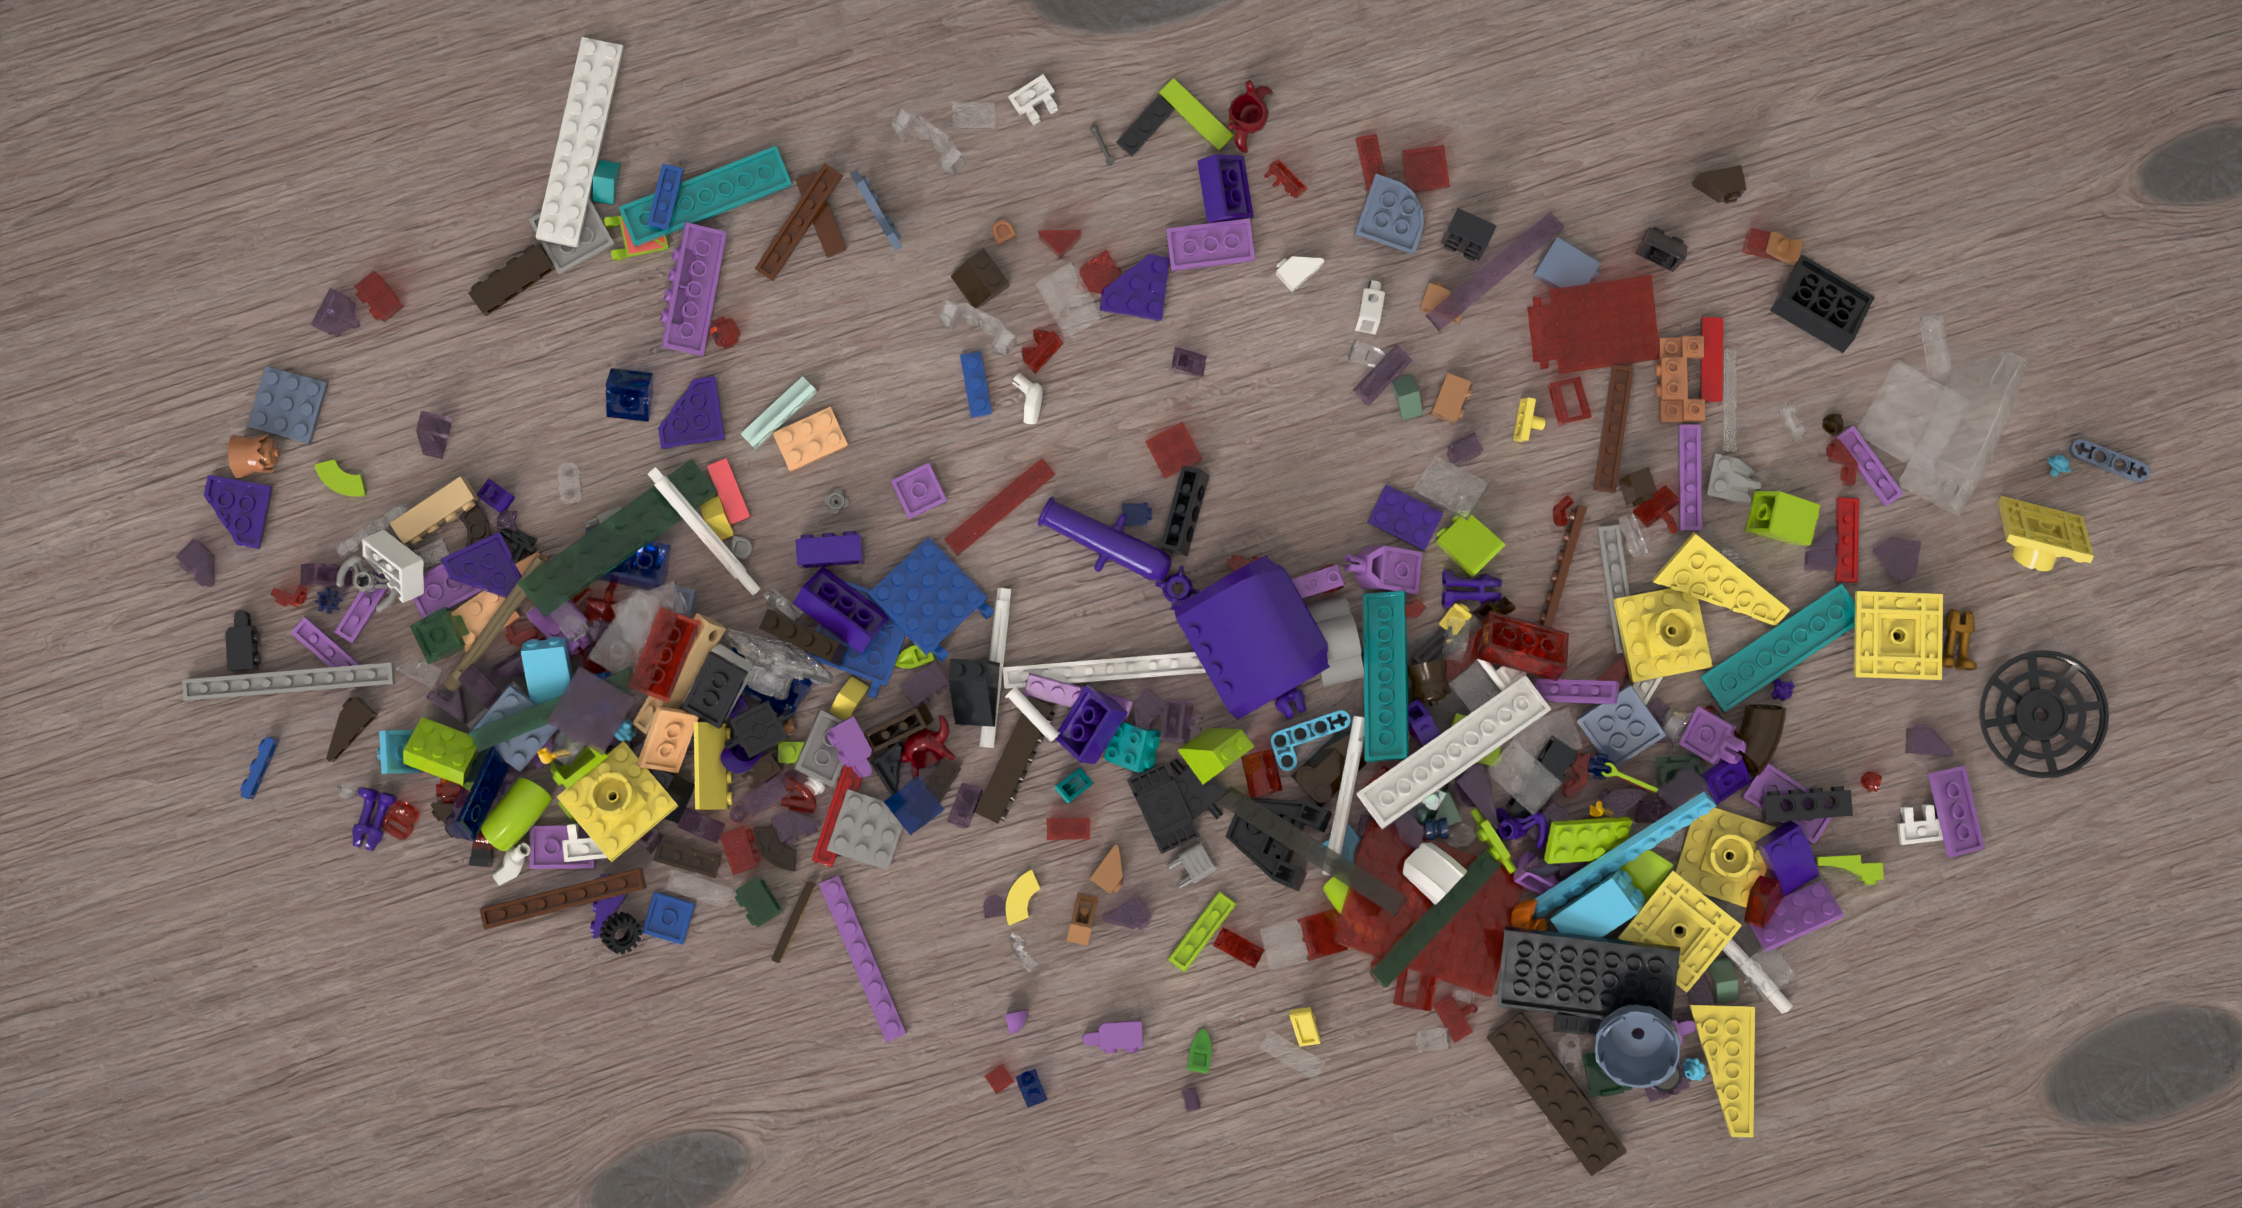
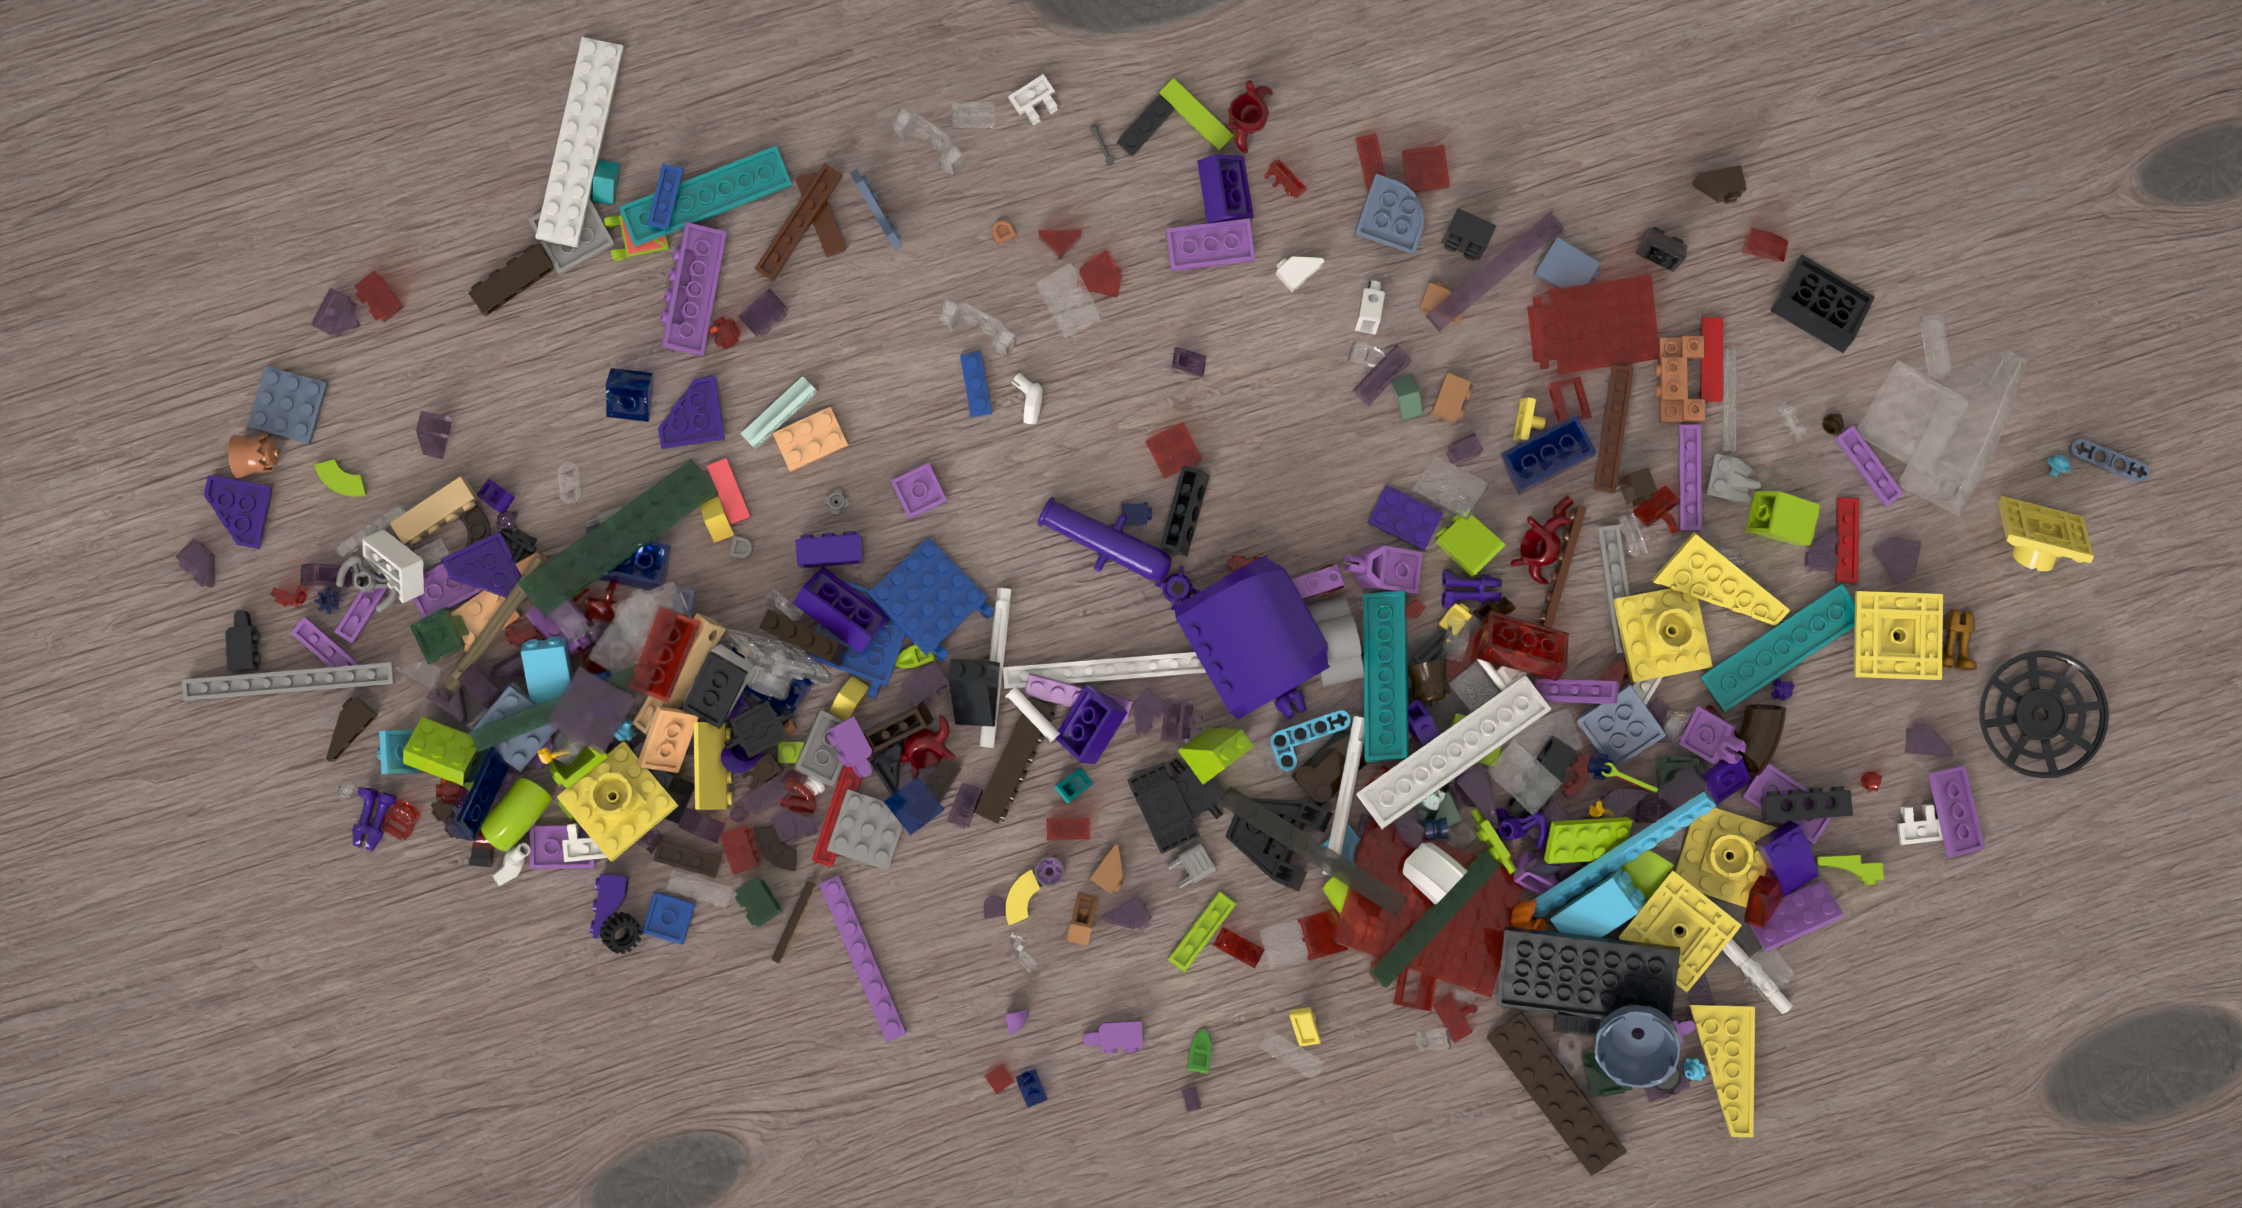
blue plate [240,736,280,800] -> none
reddish brown tile [480,868,647,930] -> none
white piece [647,467,760,596] -> none
clear red plate [944,458,1056,556] -> none
dark brown slope [951,248,1010,311] -> none
clear red tile [1022,329,1064,374] -> none
dark purple plate [1099,254,1169,321] -> none
teal bracket [1104,721,1161,772] -> none
clear red brick [1241,749,1283,798] -> none
sand green slope [1709,957,1738,1004] -> none
medium nougat slope [1766,232,1803,266] -> none
clear red slope [1826,439,1858,487] -> none
none -> clear purple brick [738,288,788,338]
none -> wheel [1034,856,1065,886]
none -> clear blue slope [1501,415,1597,495]
none -> dark red piece [1510,516,1572,584]

